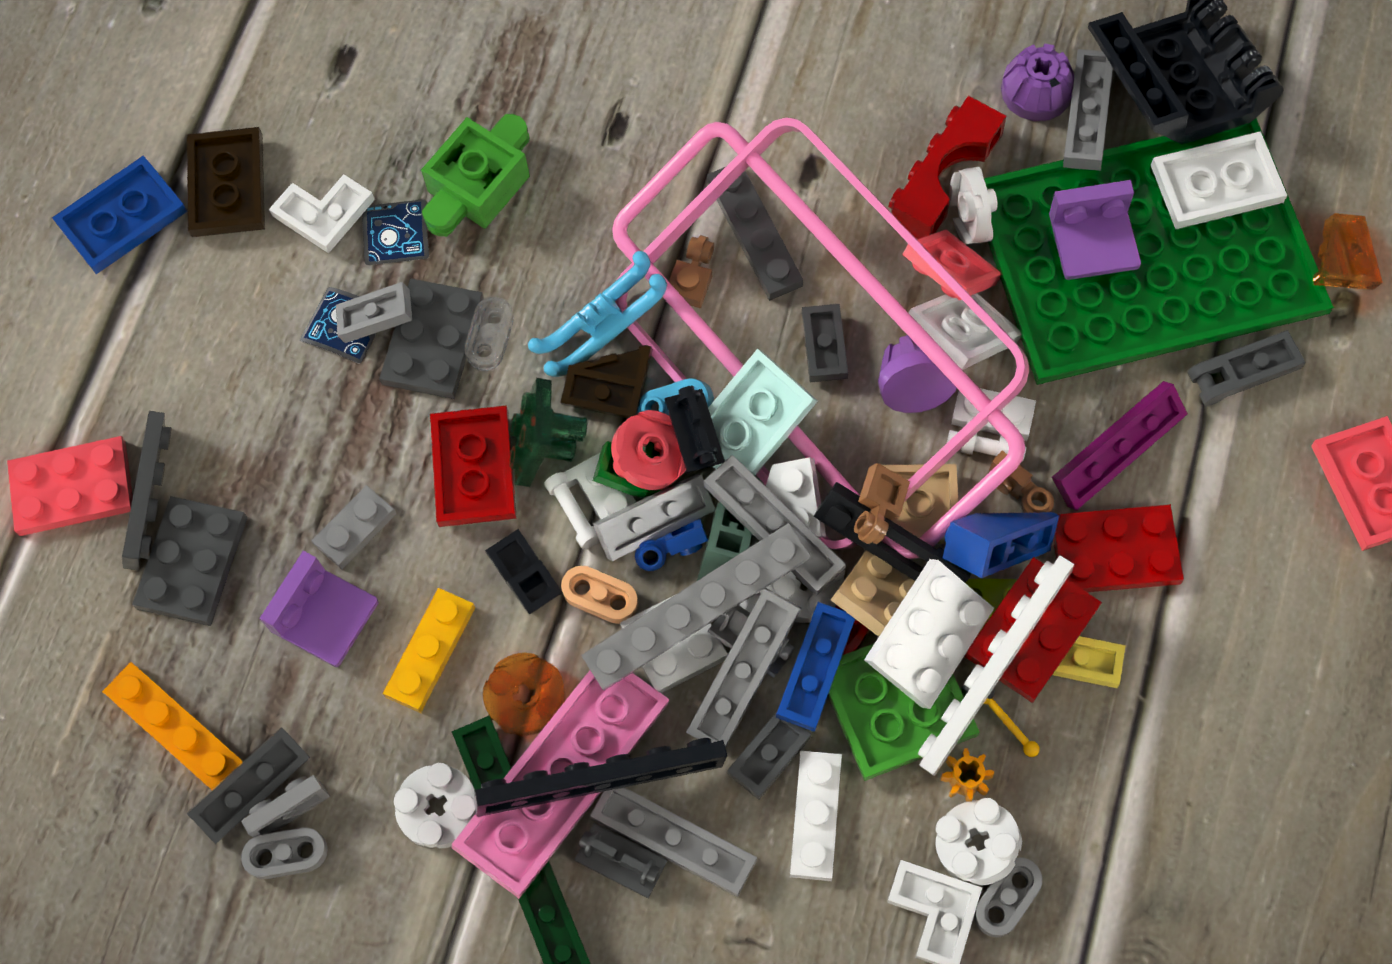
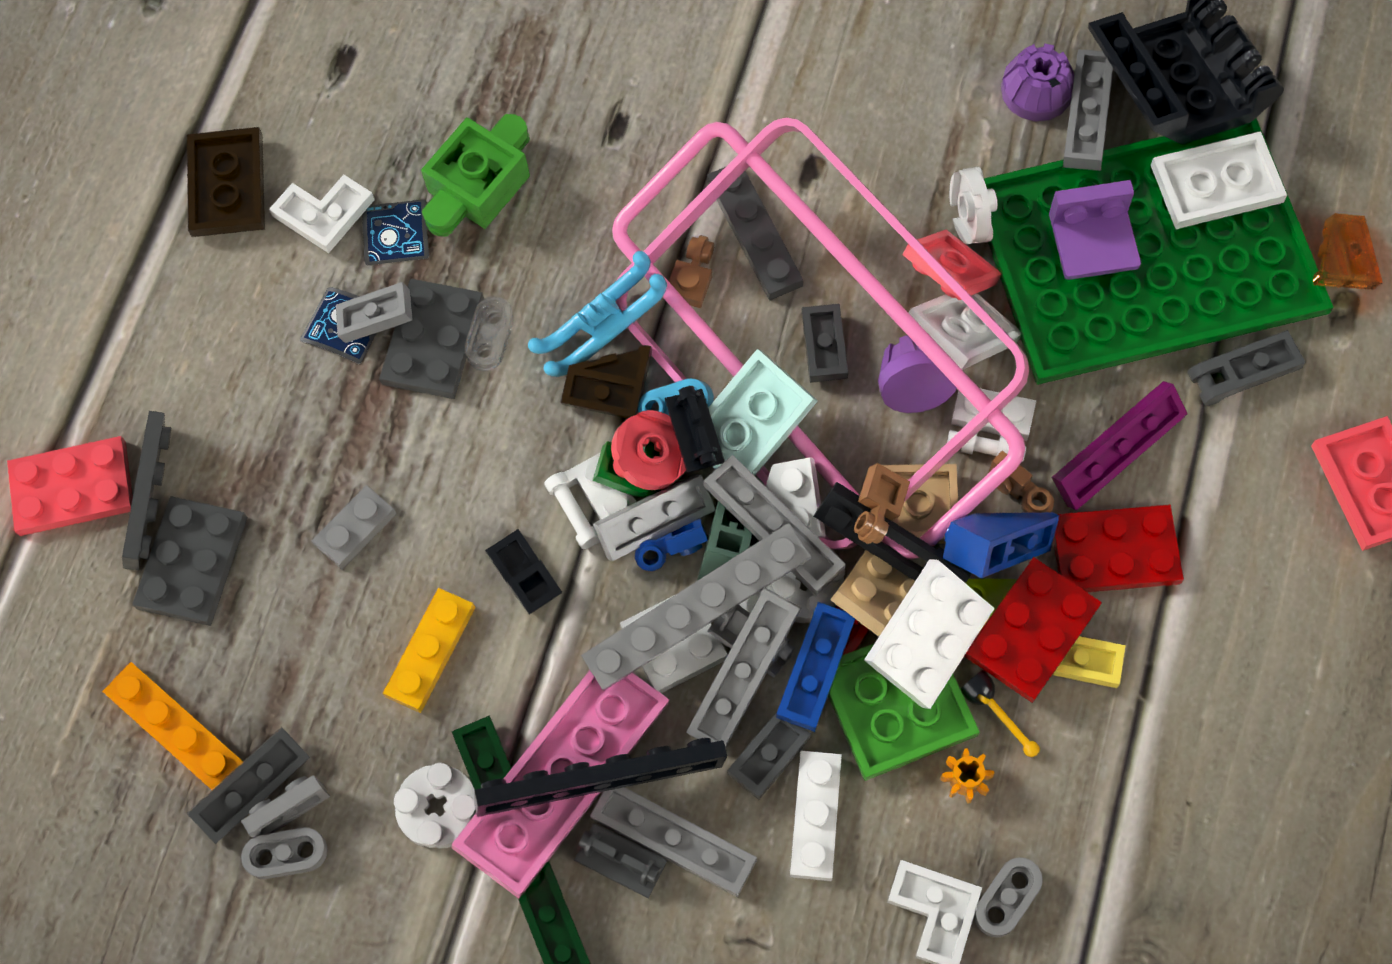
blue plate [52,155,188,274] -> none
medium lavender bracket [259,551,379,667] -> none
red plate [430,405,517,527] -> none
clear orange plate [483,653,566,736] -> none
clear green plate [509,378,587,487] -> none
light nougat plate [561,566,638,624] -> none
red arch [888,96,1007,239] -> none
white plate [918,555,1074,776] -> none
white plate [935,798,1022,886] -> none

